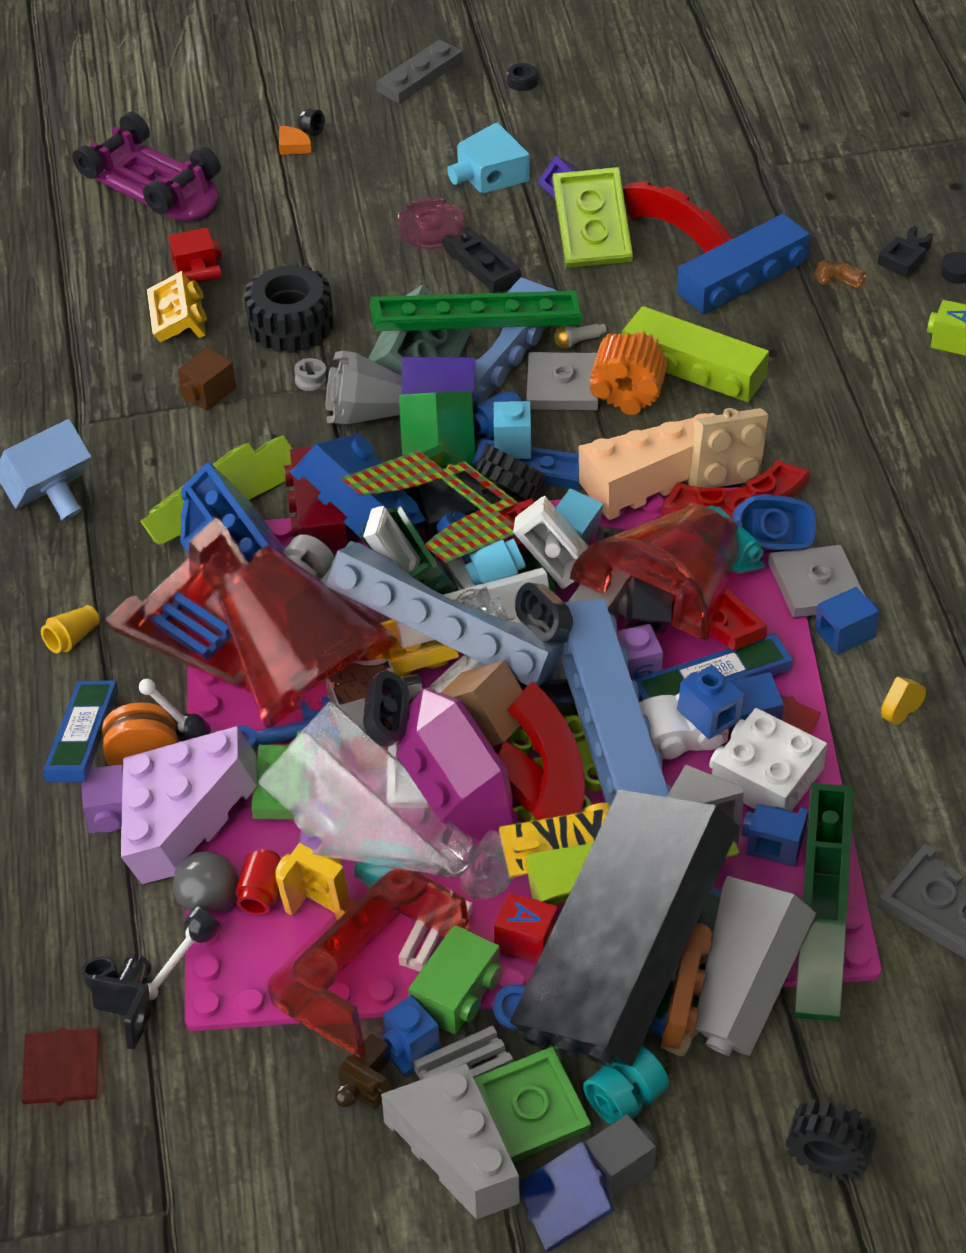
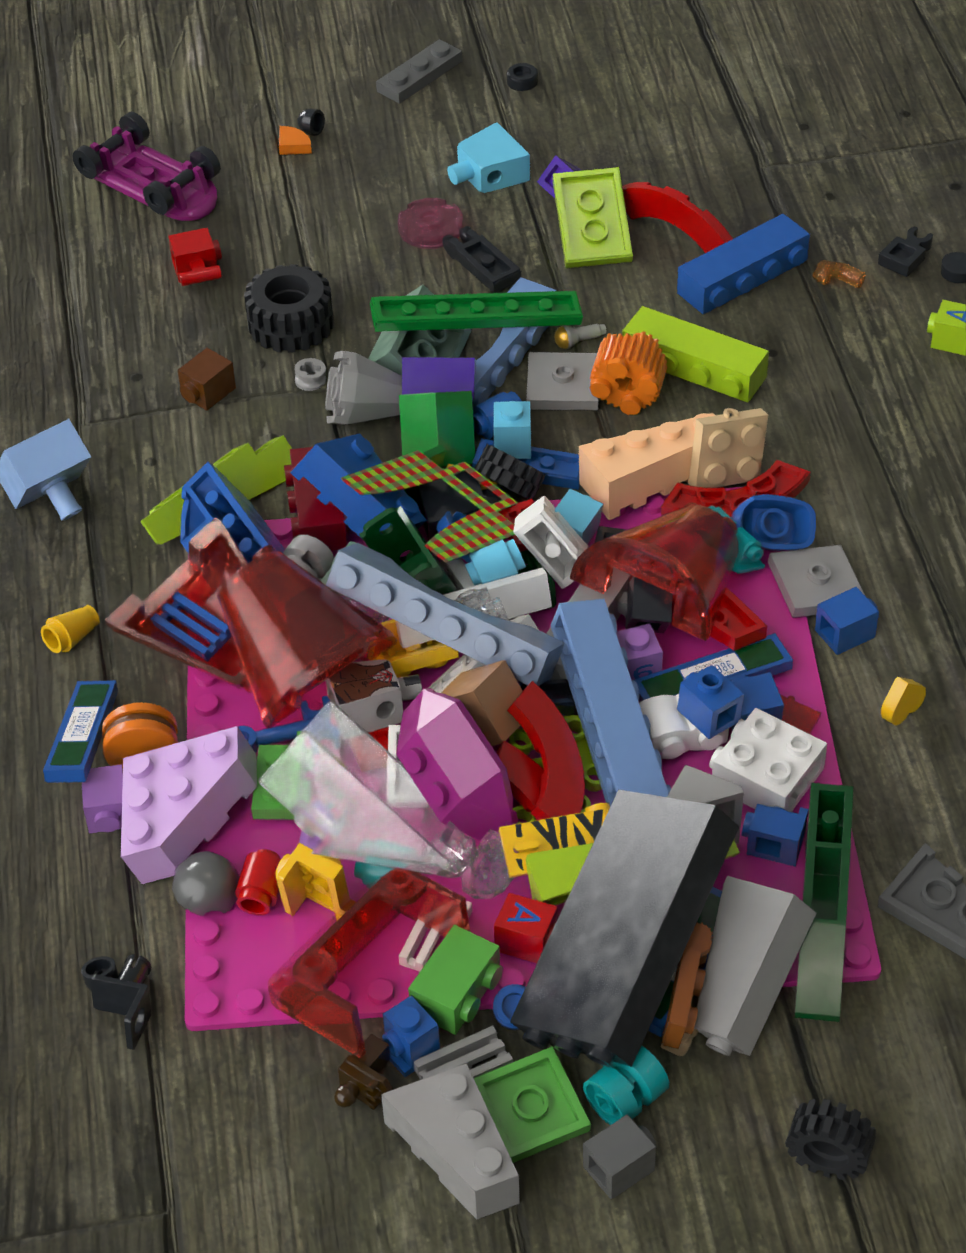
clear red piece [22,1027,99,1106] -> none
hinge [139,679,211,742] -> none
hinge [146,905,222,1001] -> none
yellow bracket [147,271,207,343] -> none
white tile [363,506,421,573] -> none
black plate [363,671,410,747] -> none
black plate [515,582,573,643] -> none
clear blue piece [519,1142,615,1252] -> none

